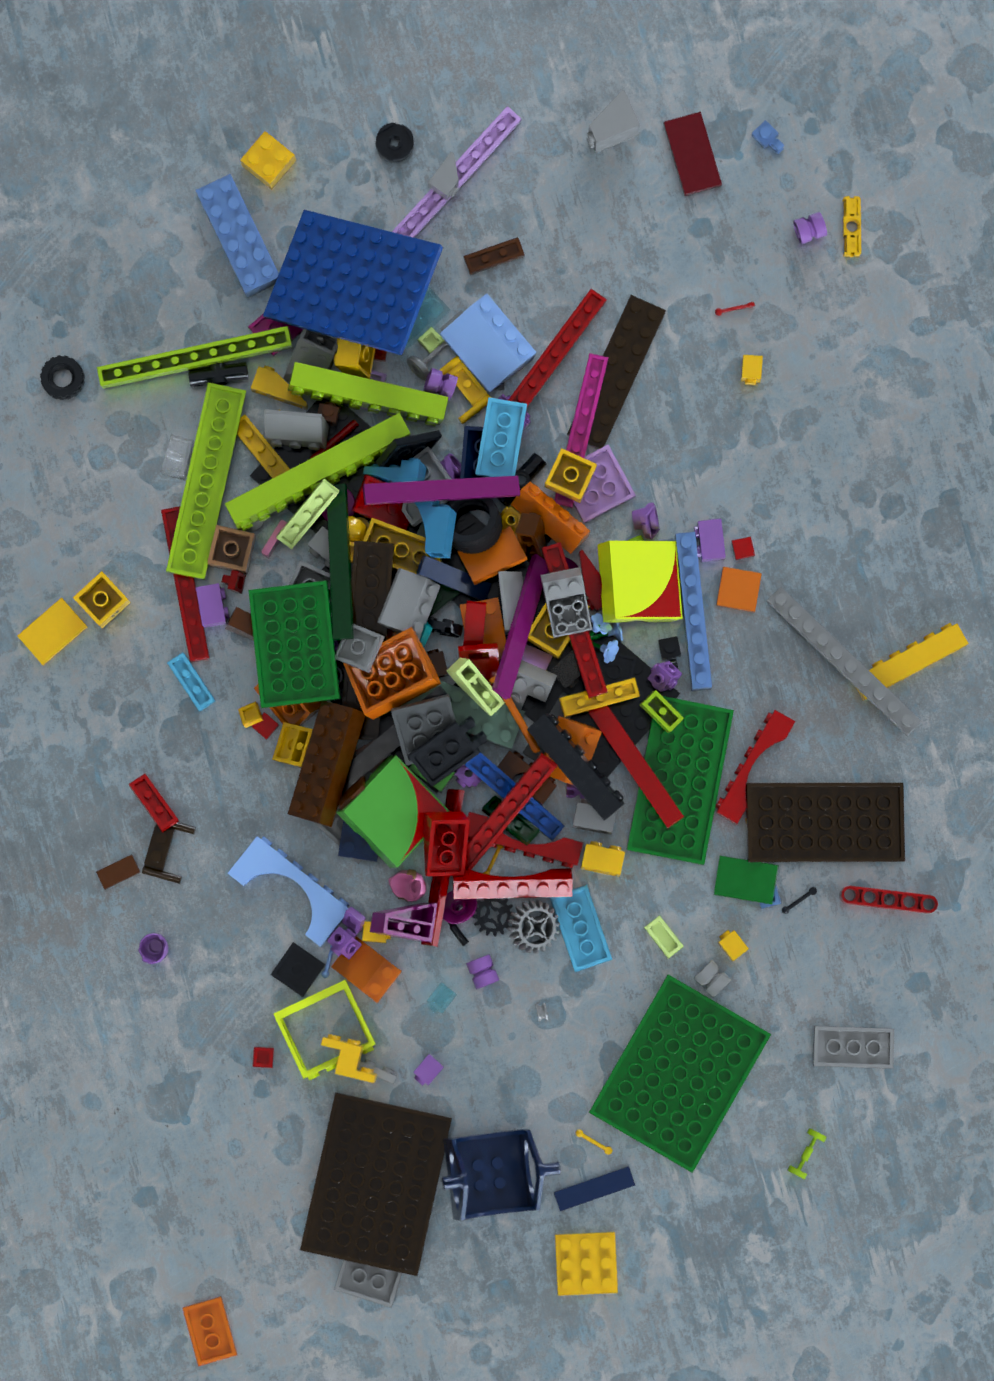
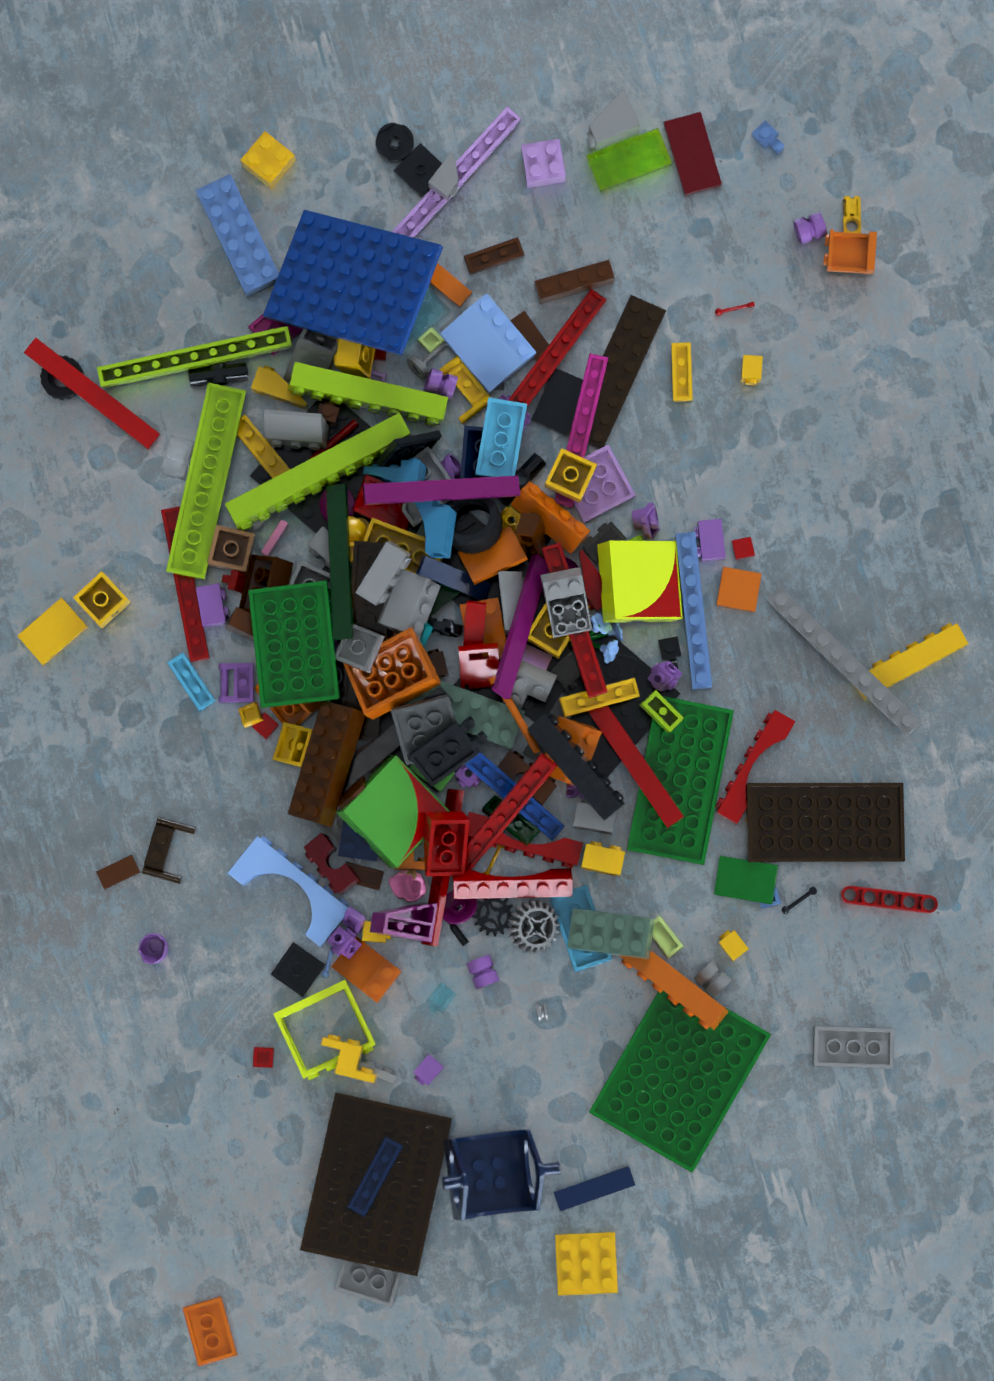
red plate [129,774,179,832] -> none
yellowish green plate [276,479,339,549] -> none
yellowish green slope [446,658,505,716] -> none
yellow hinge [575,1129,612,1155] -> none
lime wheel [788,1128,827,1180] -> none
none -> red tile [24,337,160,449]
none -> medium lavender plate [218,663,254,703]
none -> reddish brown slope [239,555,293,614]
none -> dark red arch [303,832,361,895]
none -> reddish brown tile [346,861,384,890]
none -> dark blue tile [347,1136,403,1217]
none -> light grey brick [355,541,411,605]
none -> black plate [394,143,442,198]
none -> orange slope [394,849,425,870]
none -> orange tile [430,263,472,308]
none -> reddish brown tile [510,311,549,362]
none -> lavender brick [521,139,566,188]
none -> black tile [531,368,583,436]
none -> reddish brown brick [534,260,615,304]
none -> sand green brick [567,908,654,959]
none -> clear smoke brick [582,522,627,567]
none -> clear neon green plate [586,128,672,192]
none -> orange brick [620,951,729,1030]
none -> yellow plate [671,342,693,402]
none -> orange panel [823,229,877,274]

